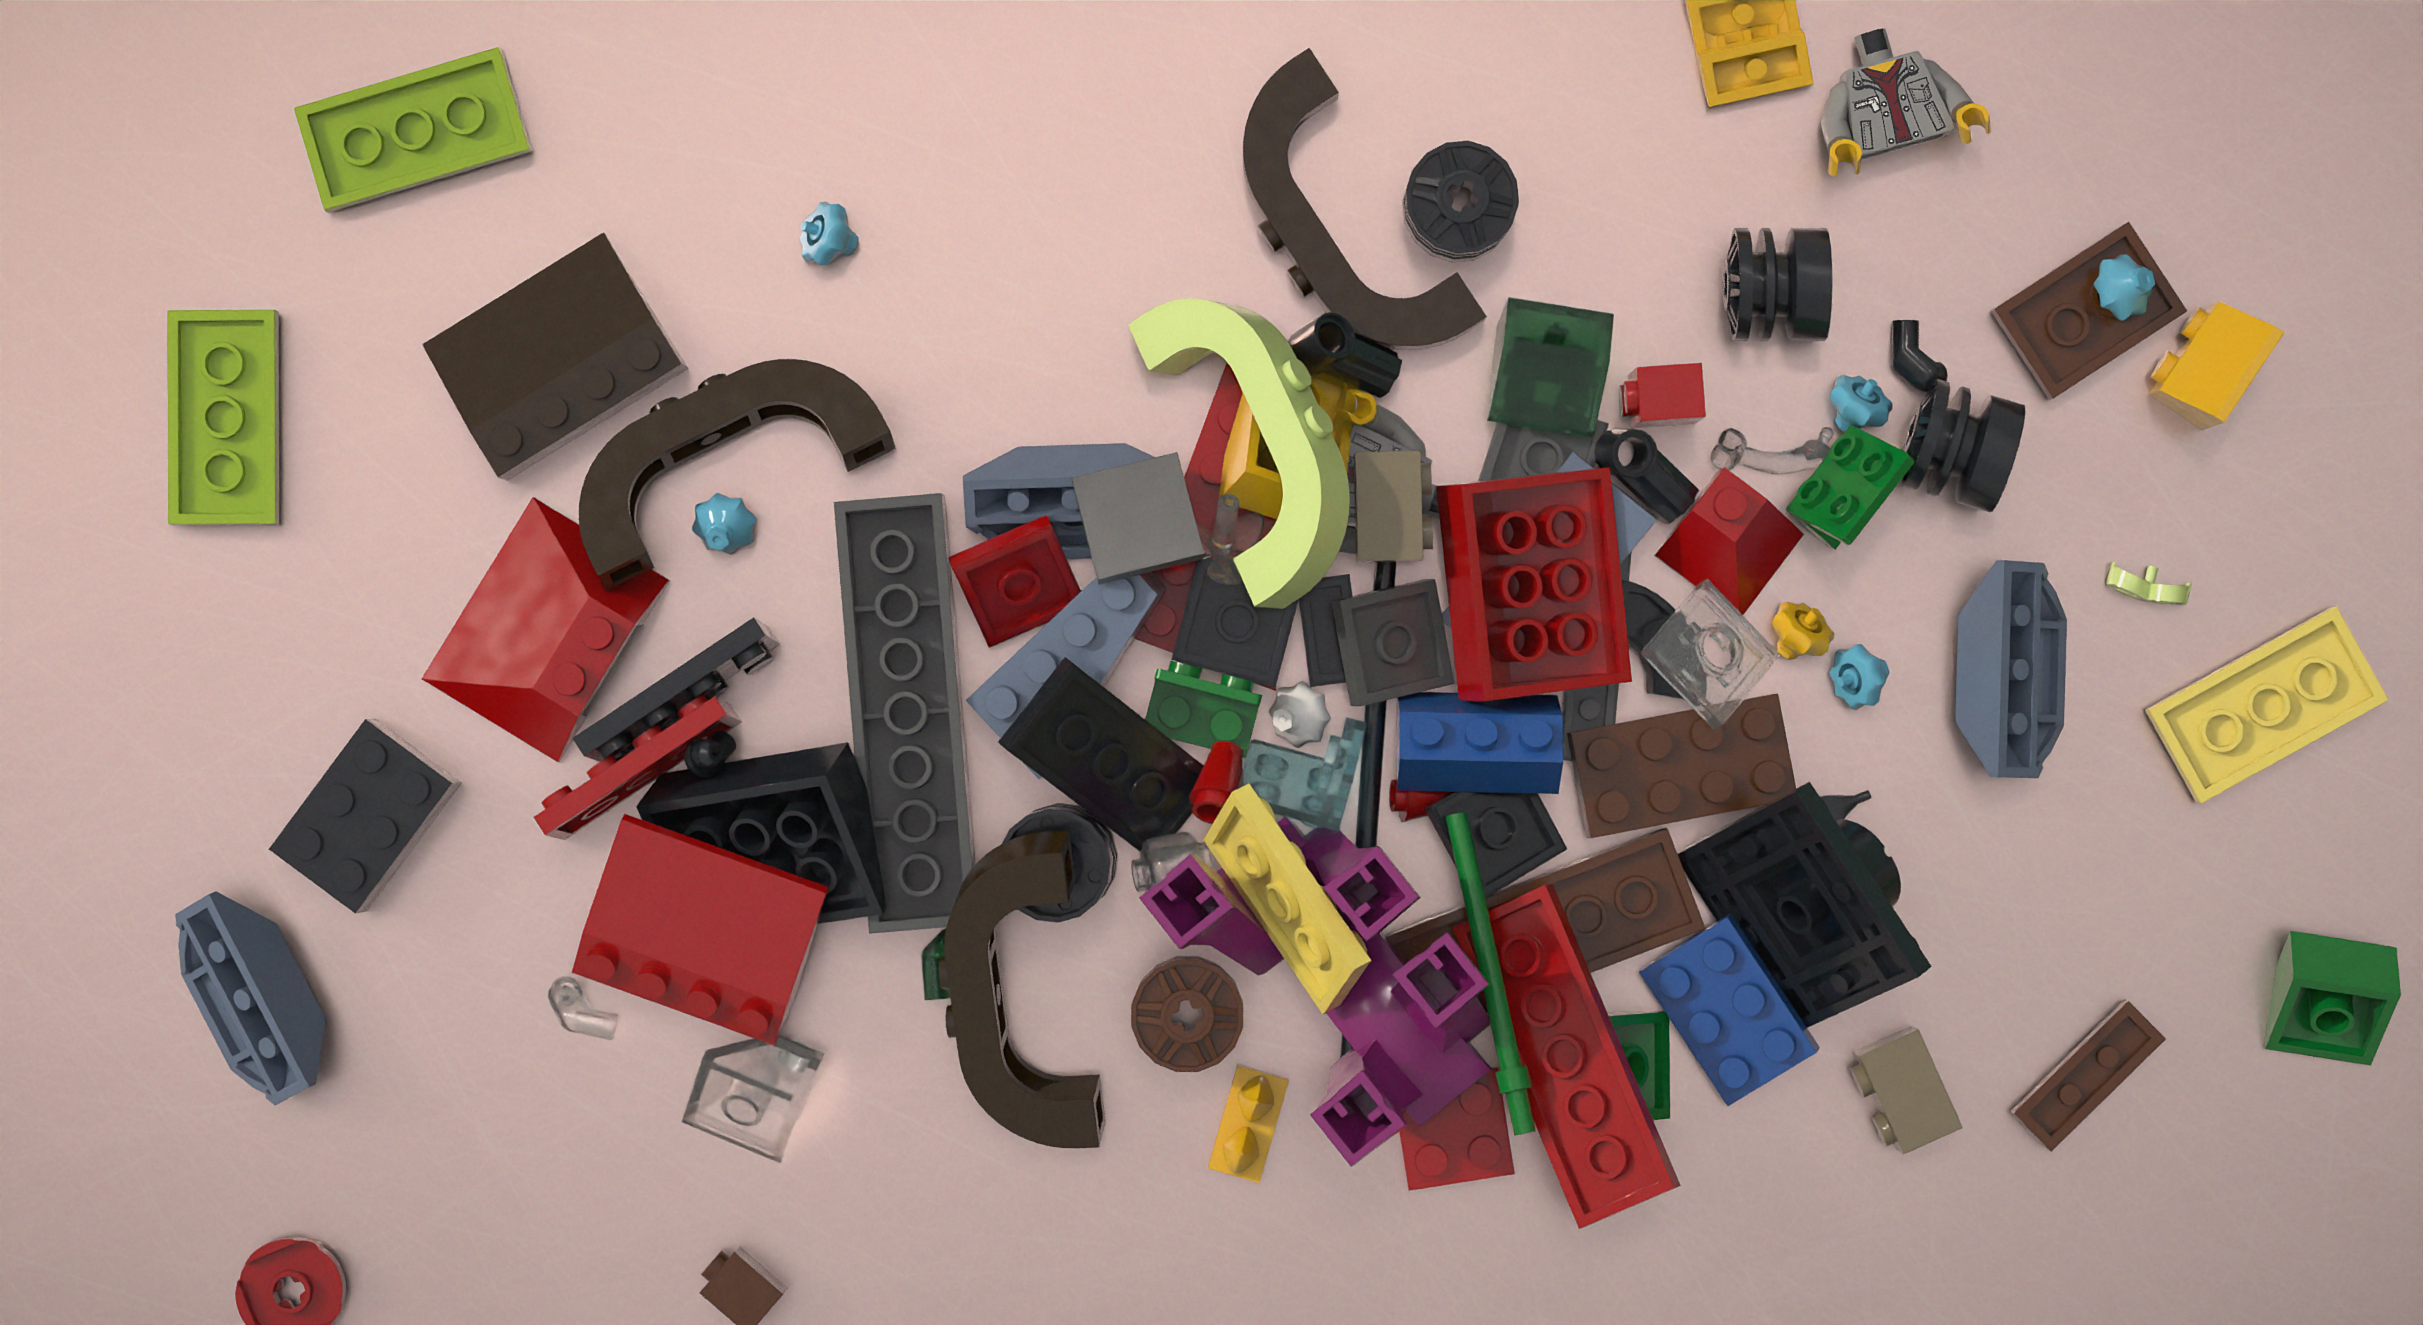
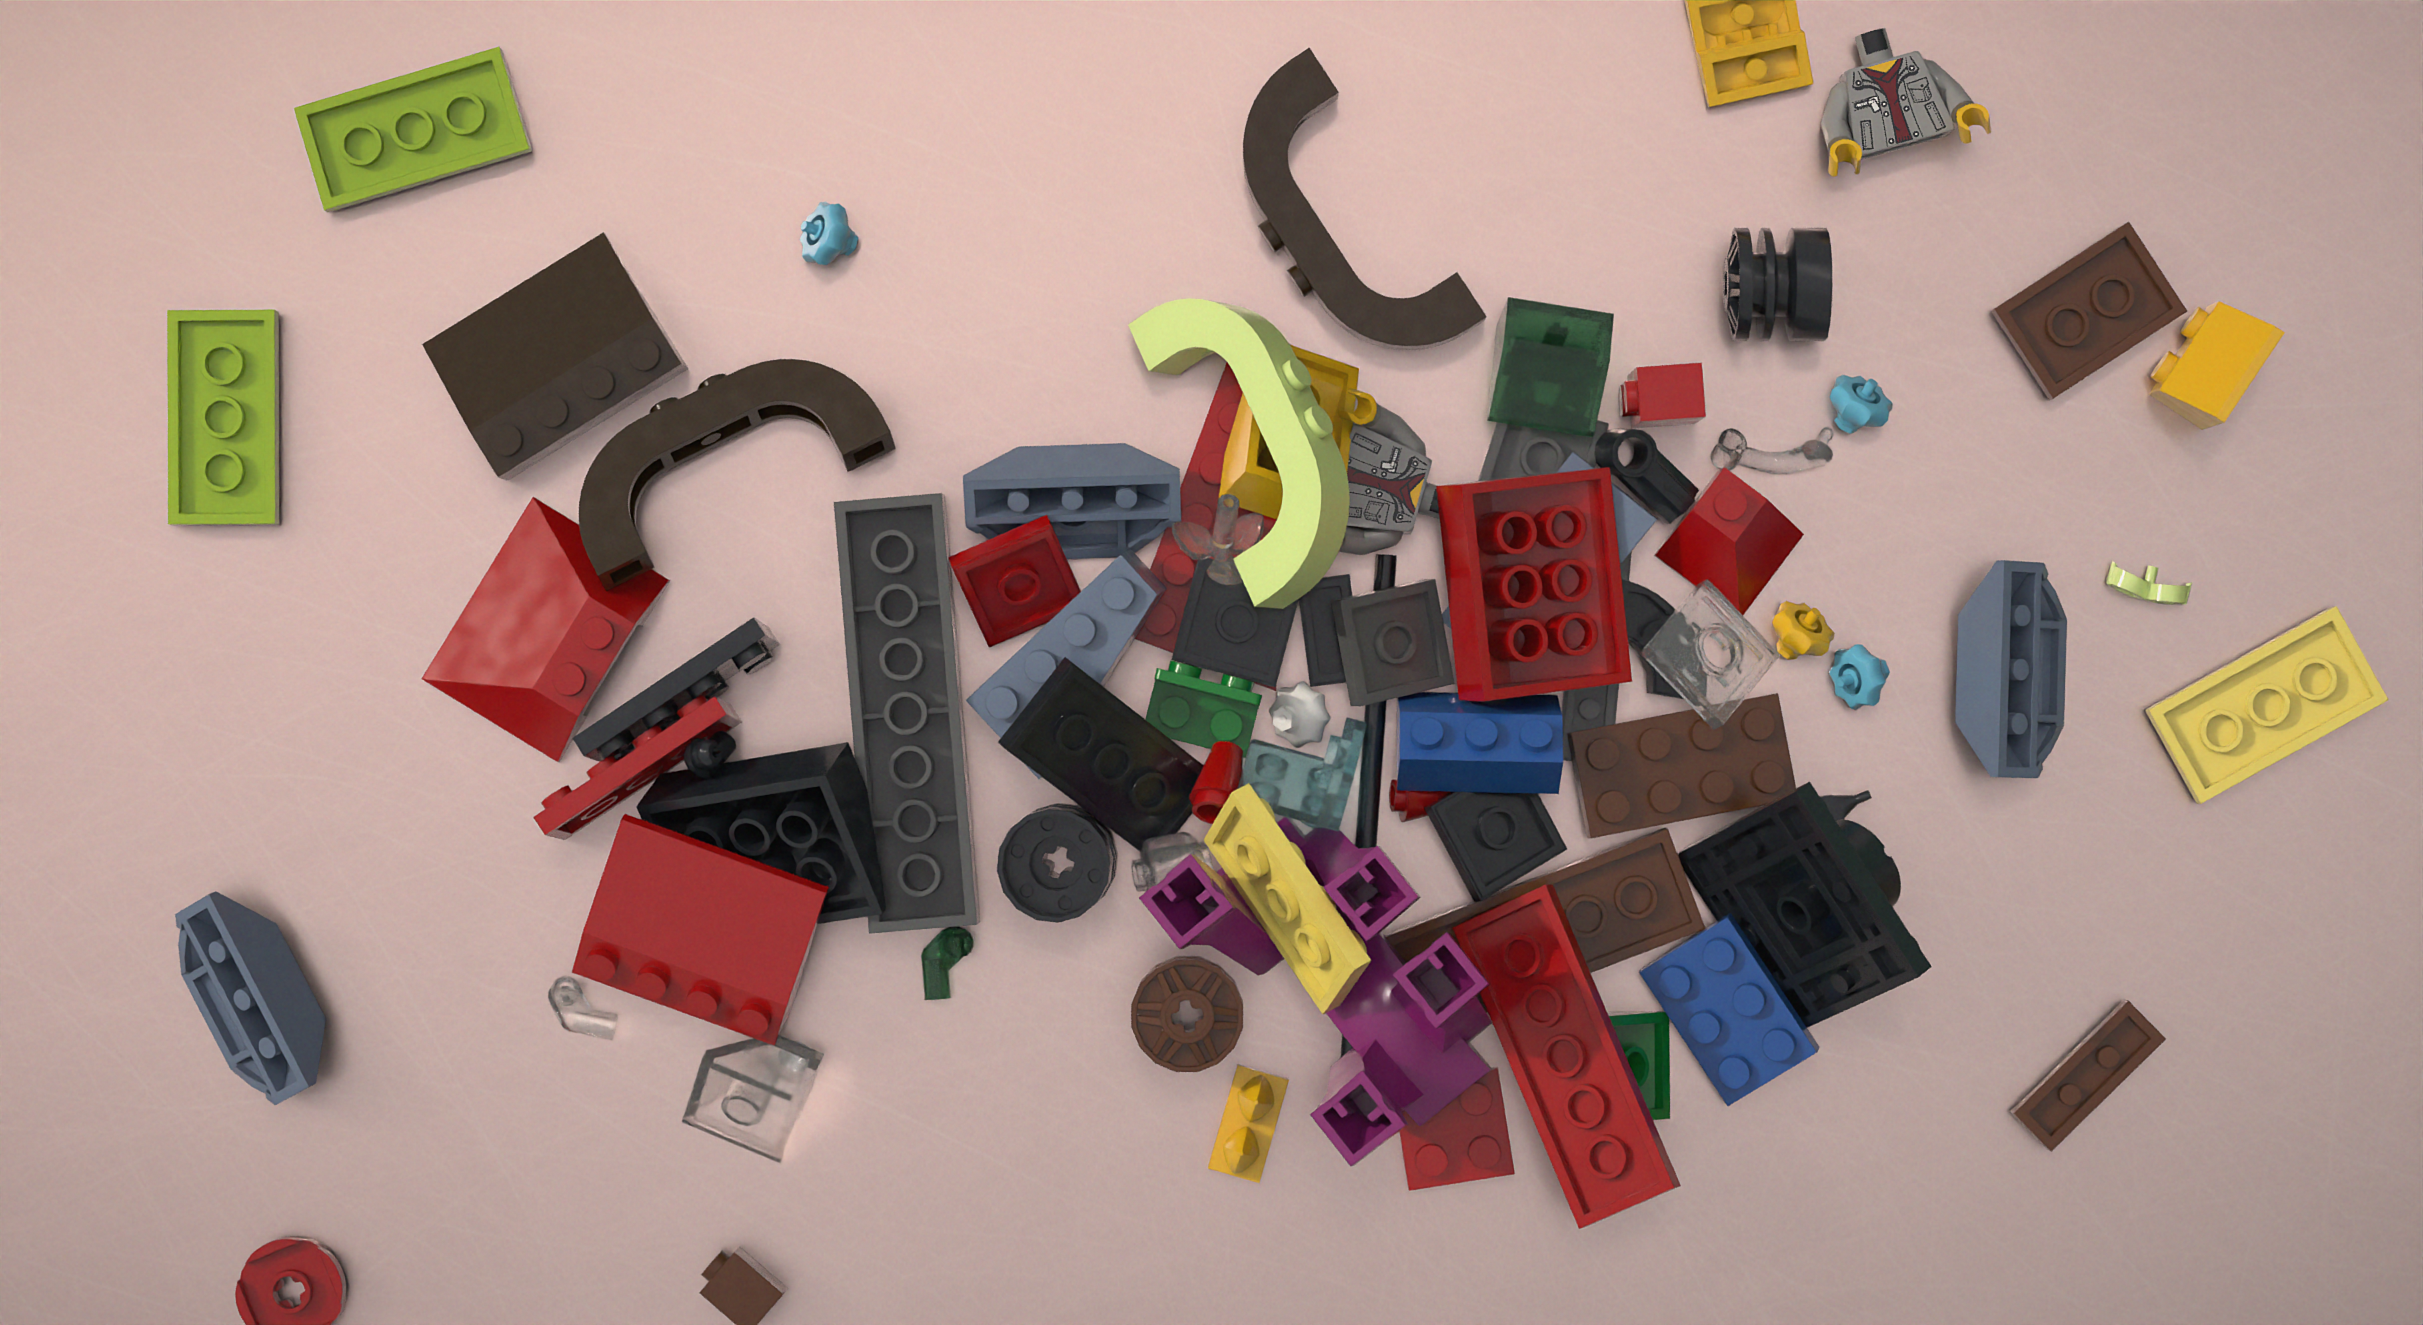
black brick [269,719,462,914] -> none
medium azure piece [692,493,757,555] -> none
dark brown arch [939,830,1106,1148] -> none
dark grey tile [1072,452,1204,585] -> none
black piece [1288,312,1402,398] -> none
dark tan brick [1353,450,1433,563] -> none
black wheel [1402,140,1519,263] -> none
green bar [1446,812,1536,1136] -> none
green bracket [1786,425,1914,550] -> none
dark tan brick [1850,1026,1963,1154] -> none
black arm [1892,320,1948,392] -> none
black wheel [1901,379,2026,512] -> none
medium azure piece [2094,254,2155,321] -> none
green slope [2265,931,2401,1066] -> none

